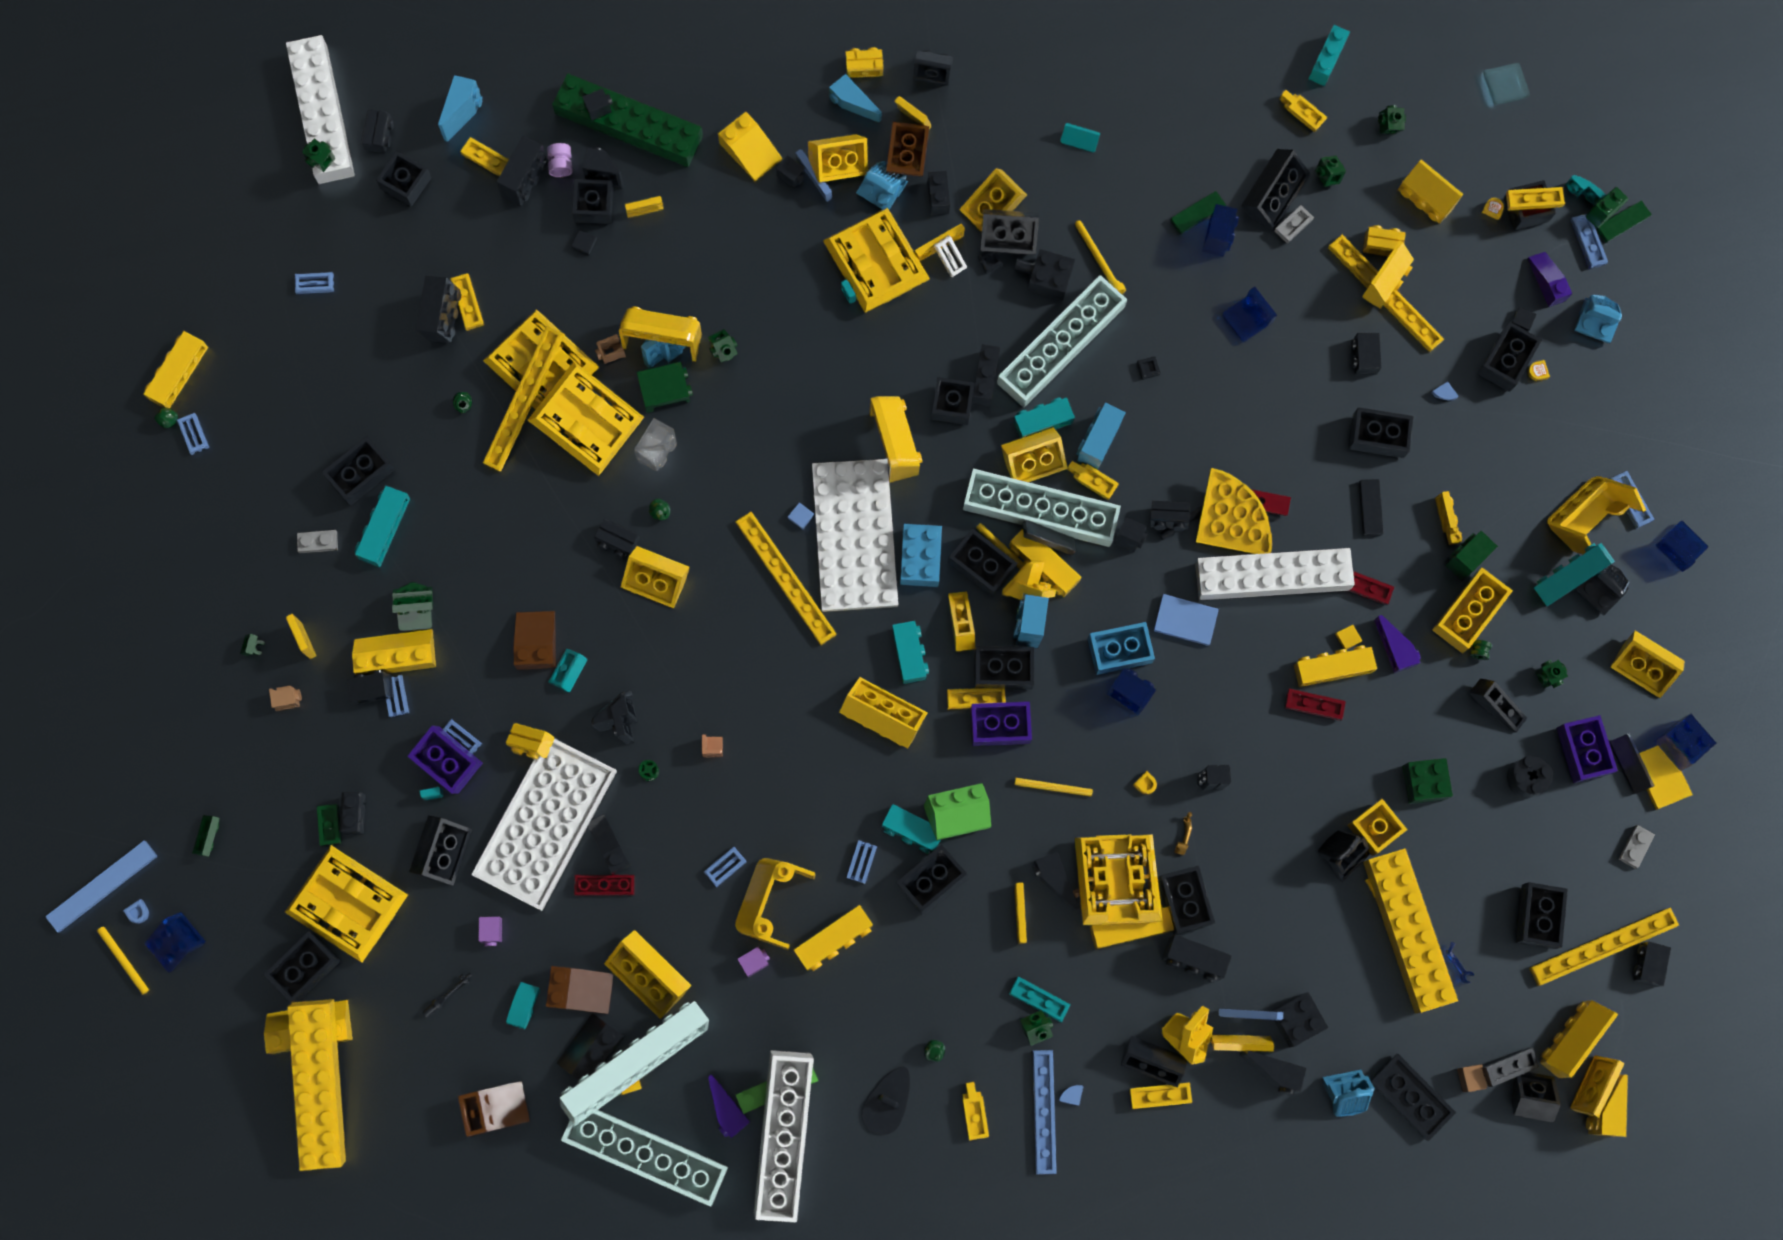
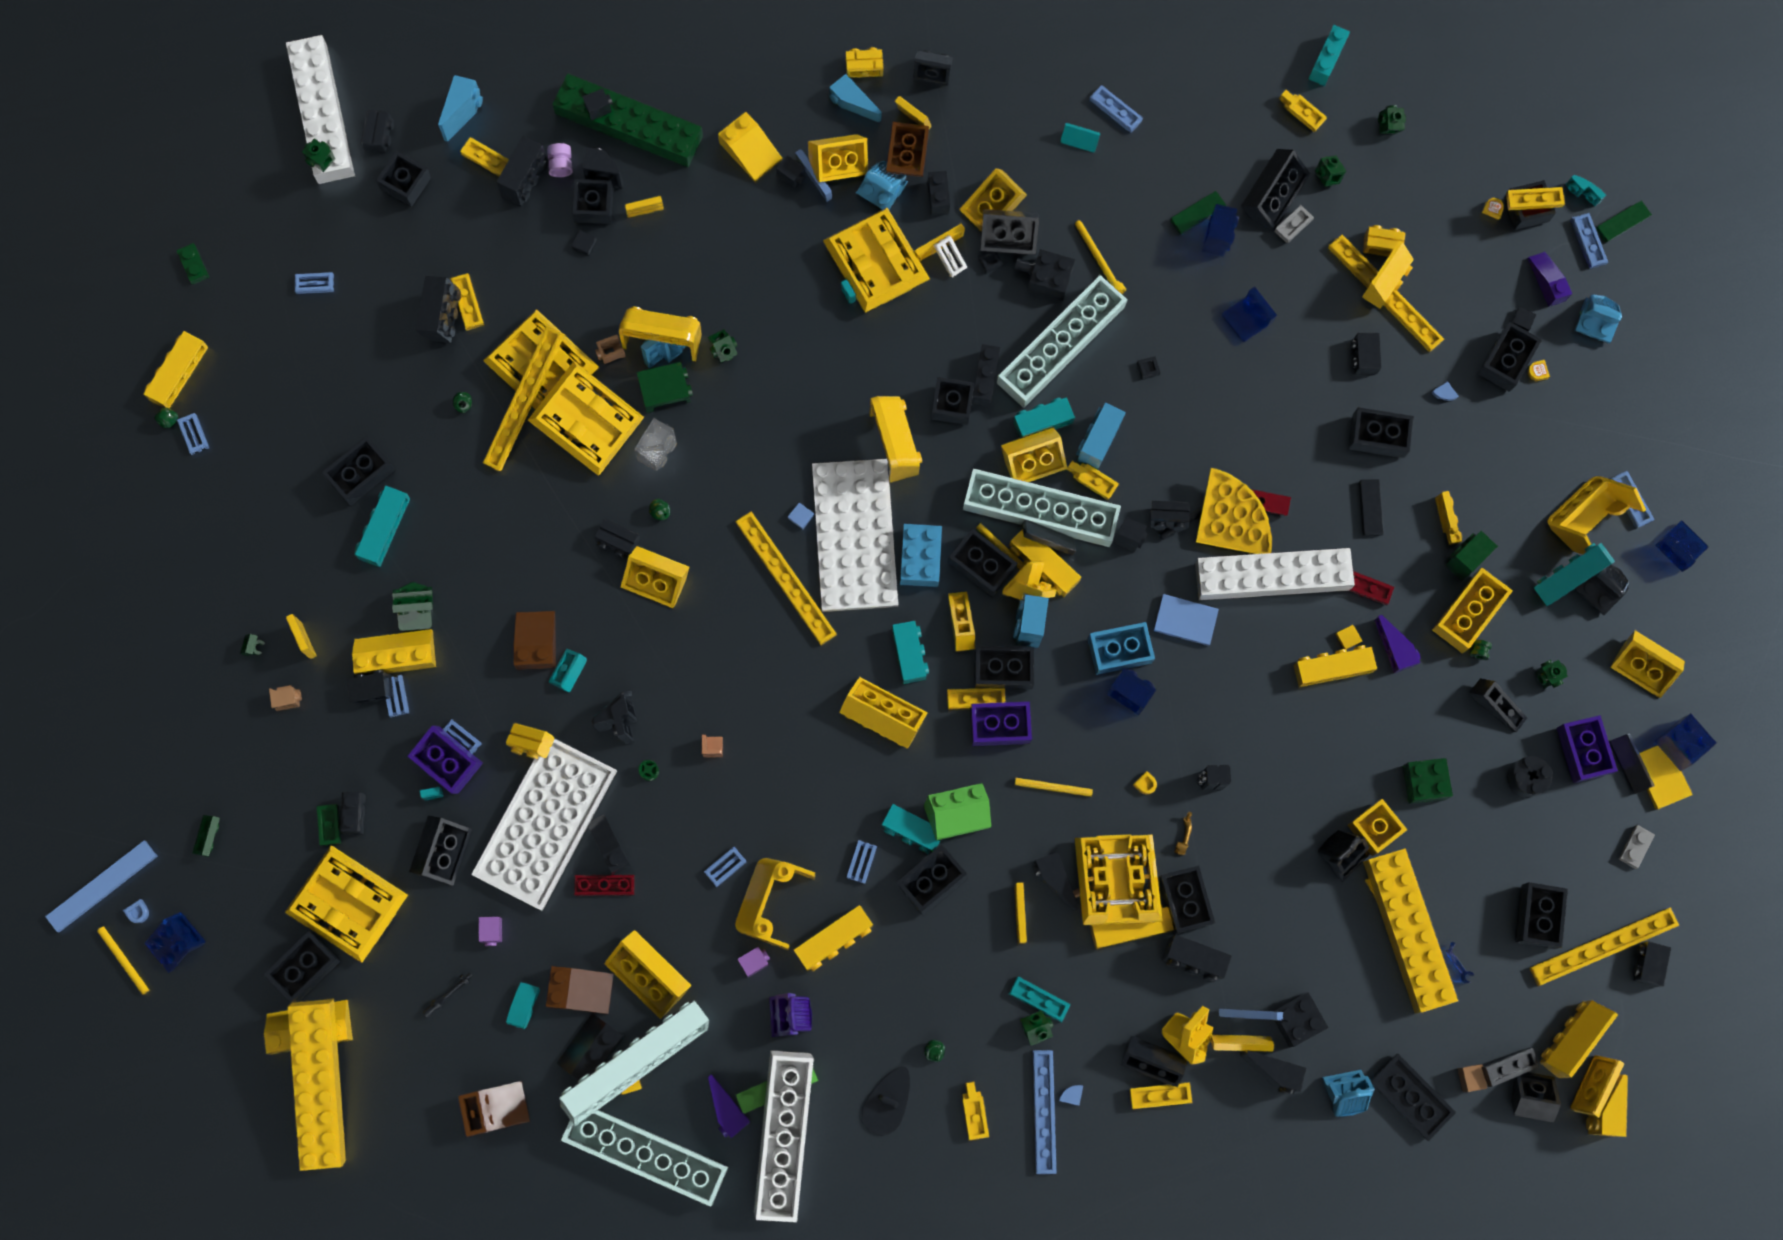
light grey plate [297,530,338,553] -> none
dark red plate [1285,688,1346,721] -> none
yellow slope [1398,160,1463,224] -> none
clear light blue tile [1484,63,1530,105] -> none
dark green brick [1585,187,1629,228] -> none
none -> dark green plate [176,243,209,285]
none -> dark purple piece [769,993,812,1037]
none -> medium blue tile [1089,85,1143,133]

